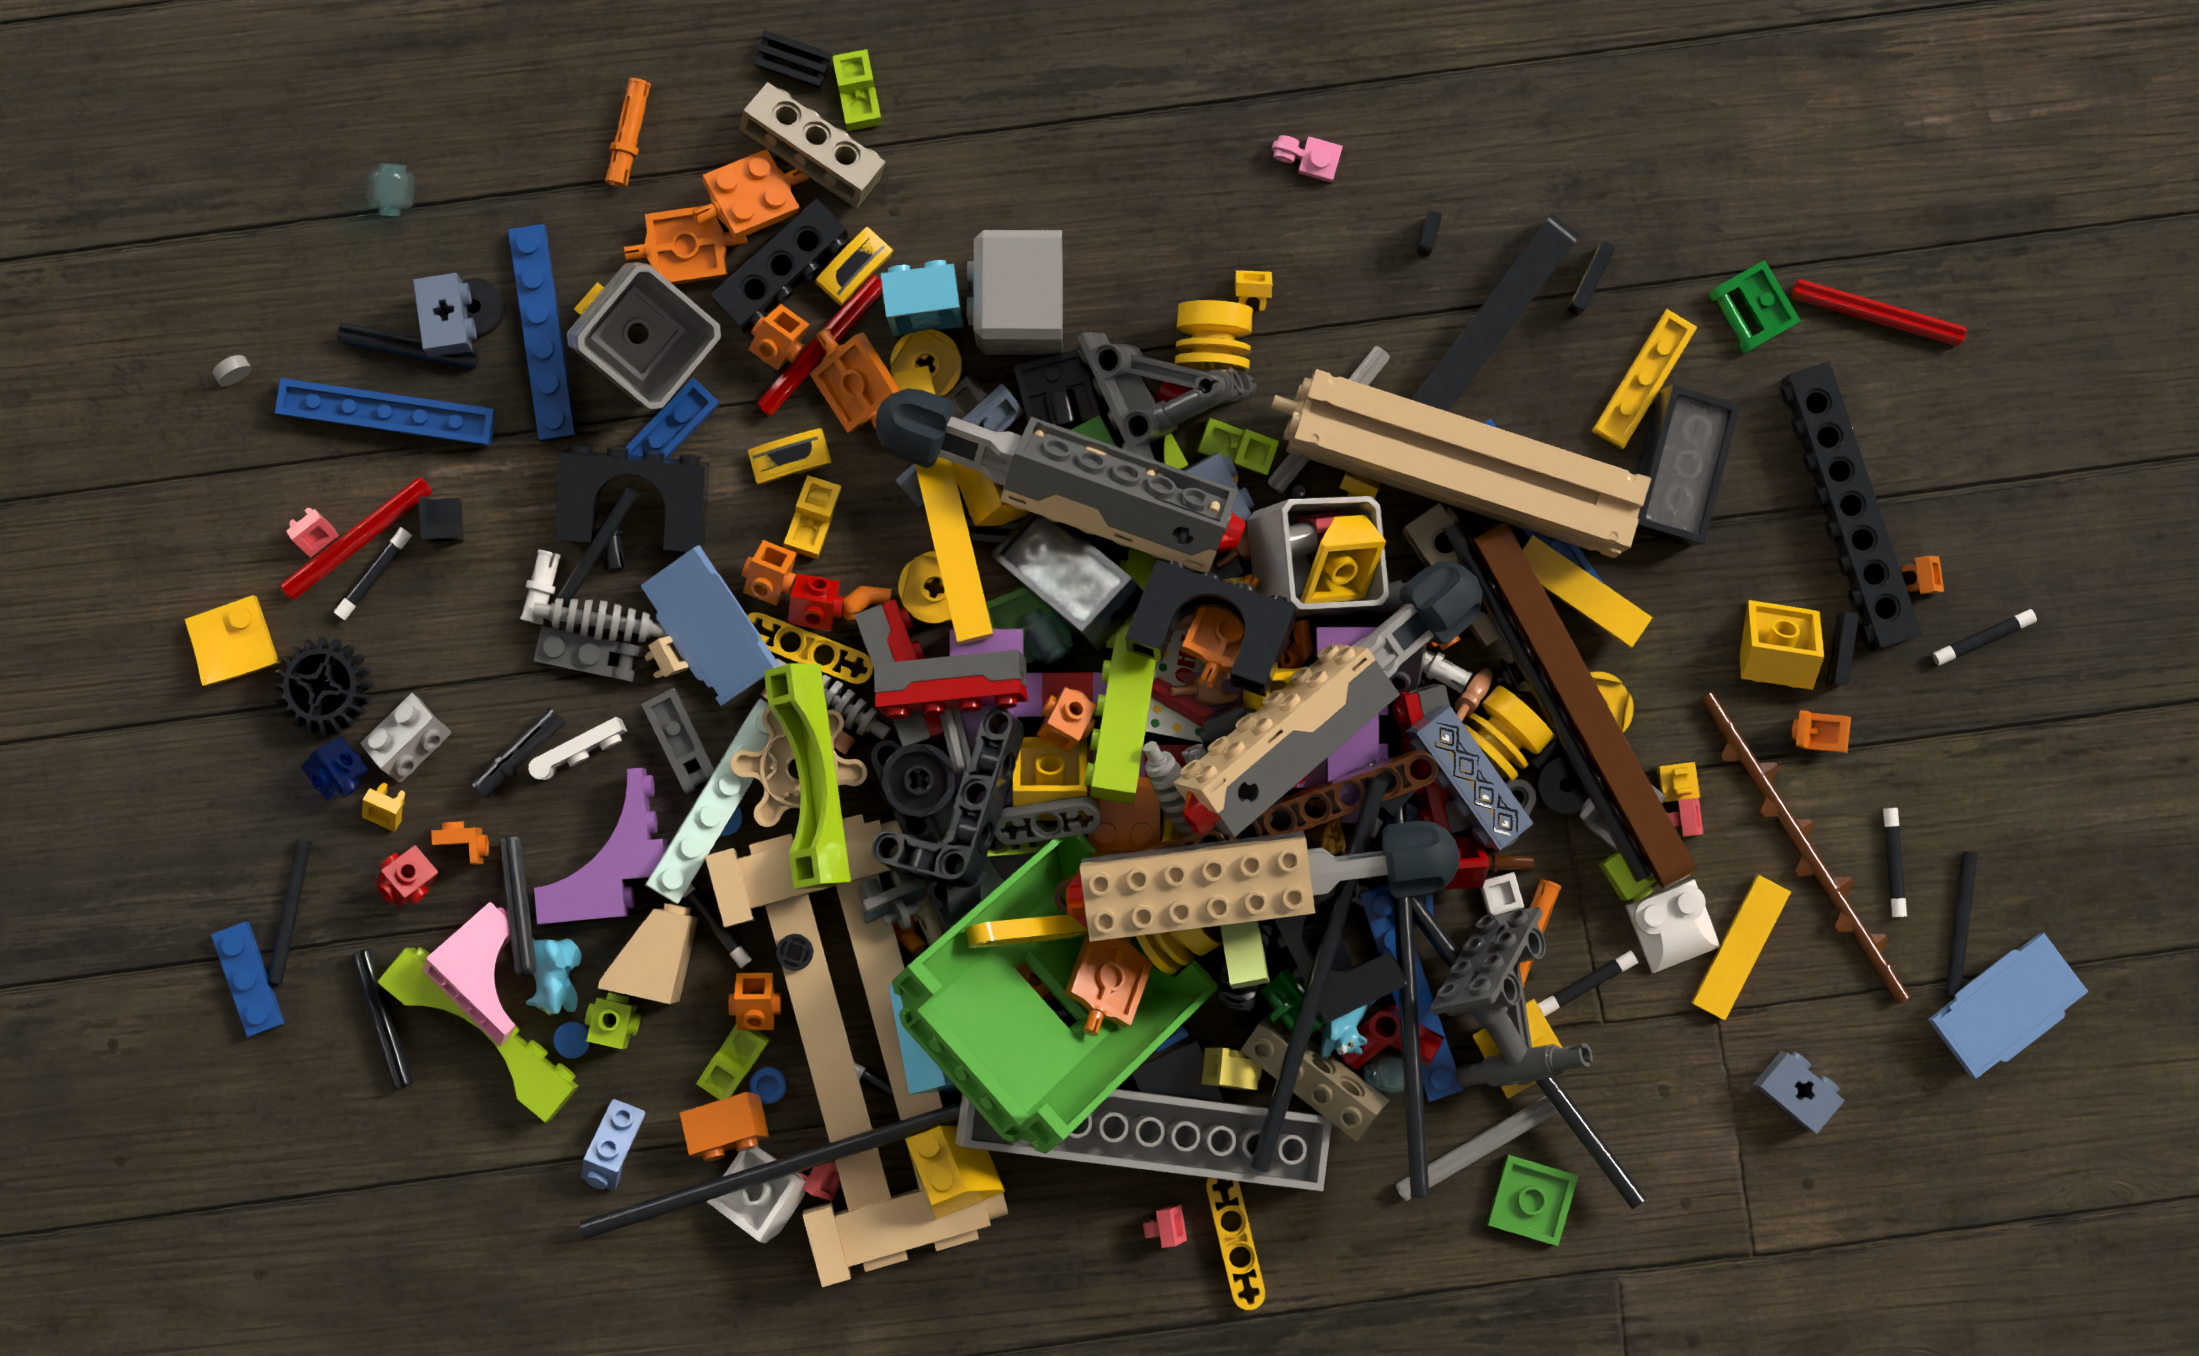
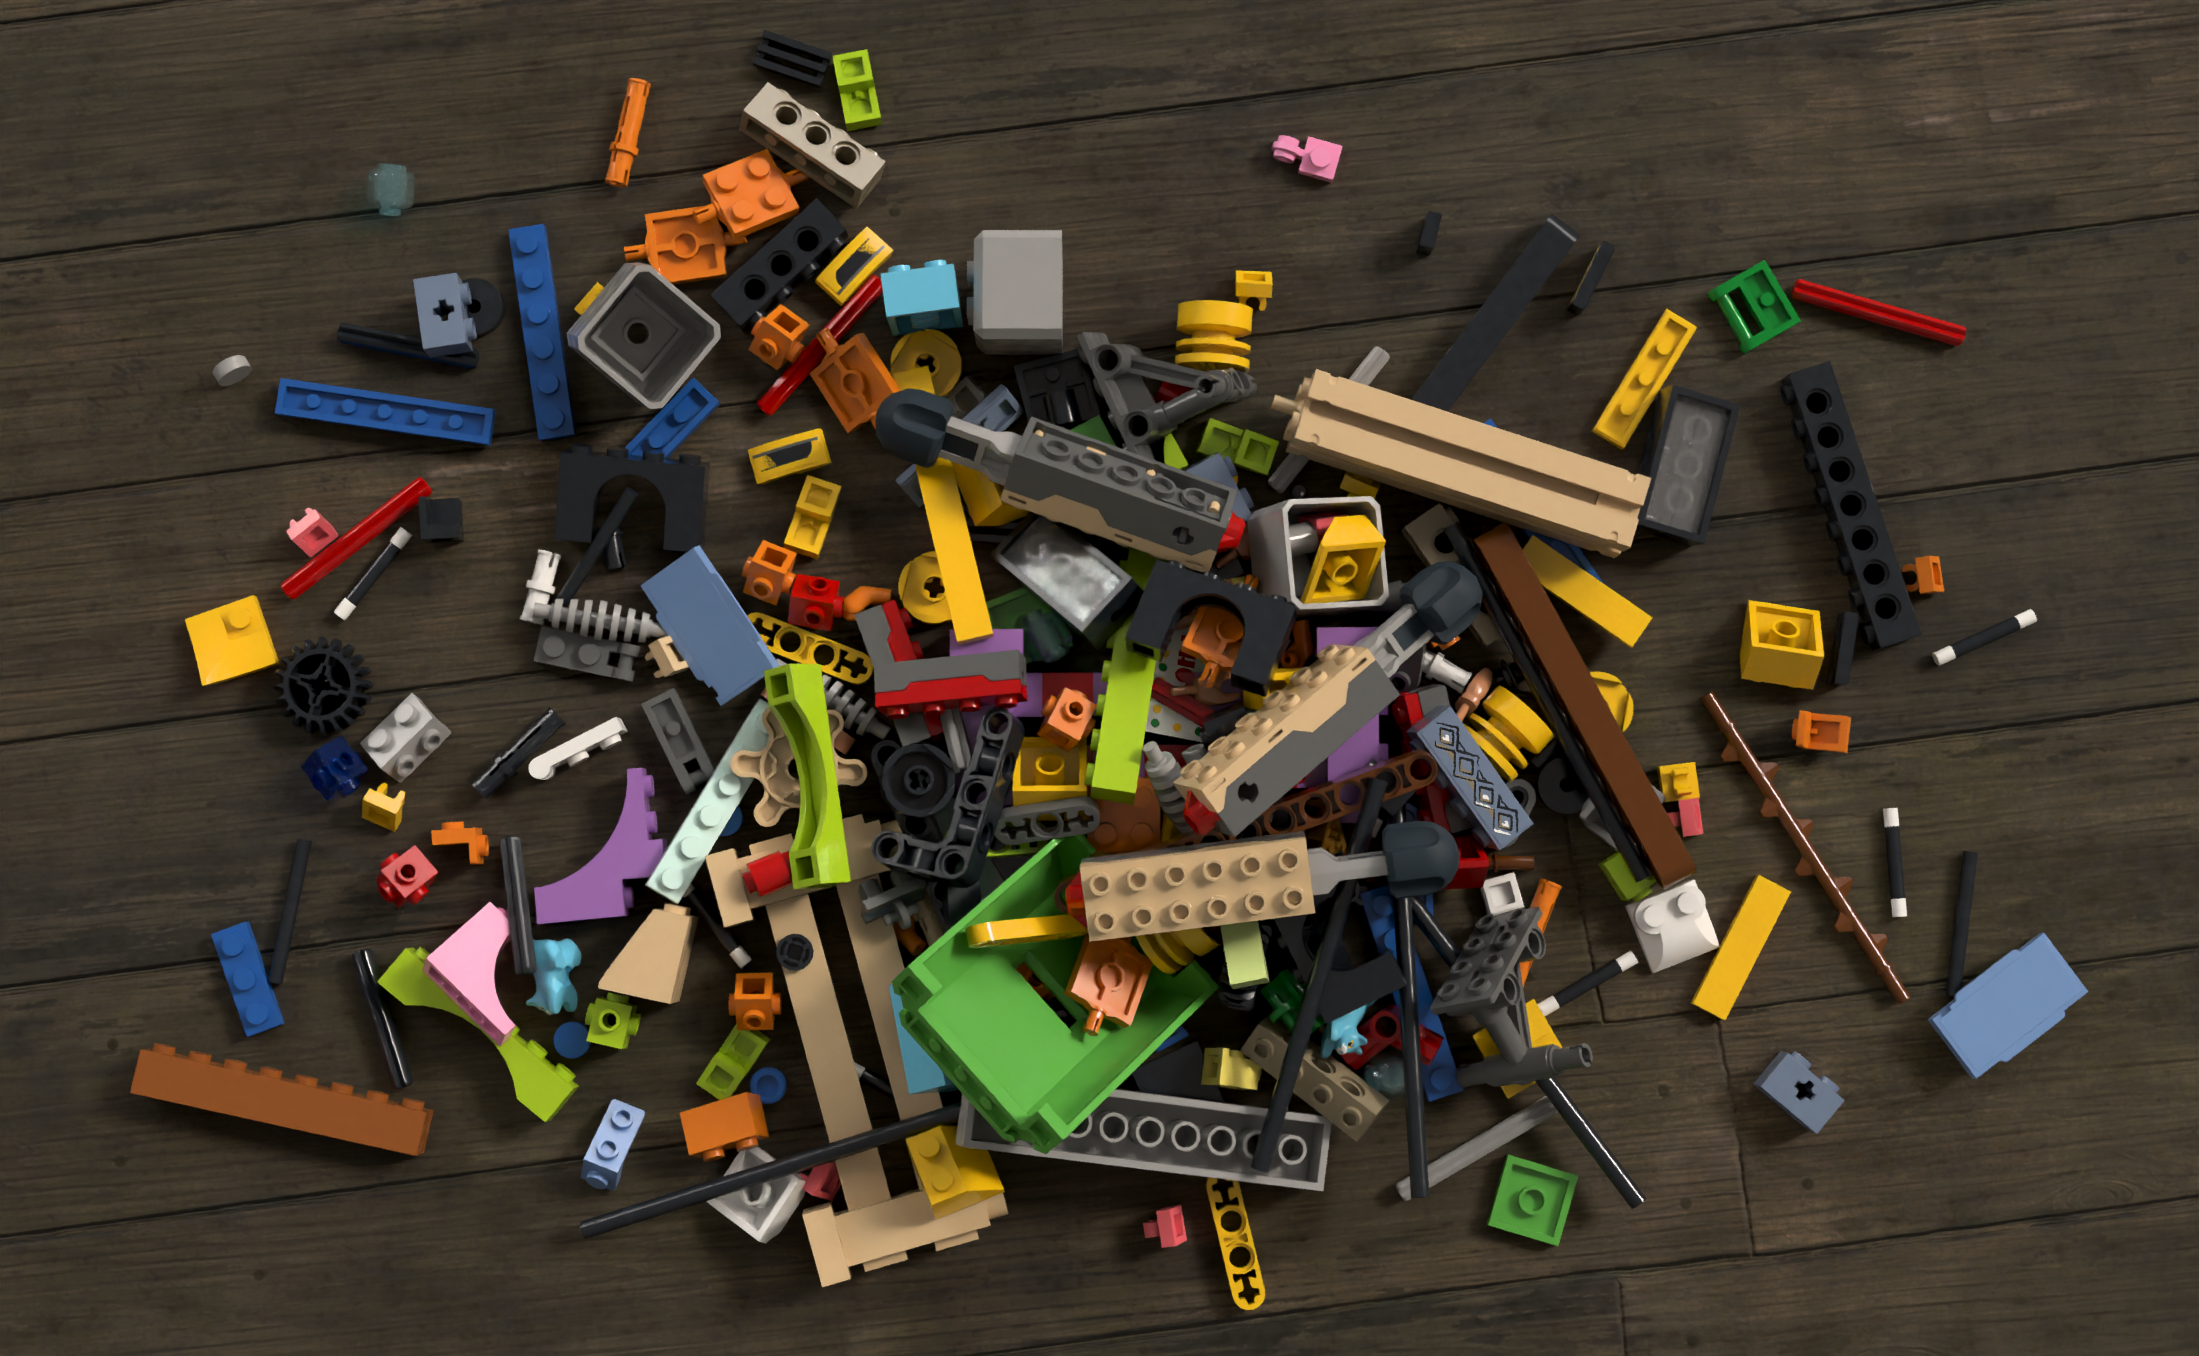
none -> dark orange brick [130,1043,434,1156]
none -> red brick [742,851,793,898]

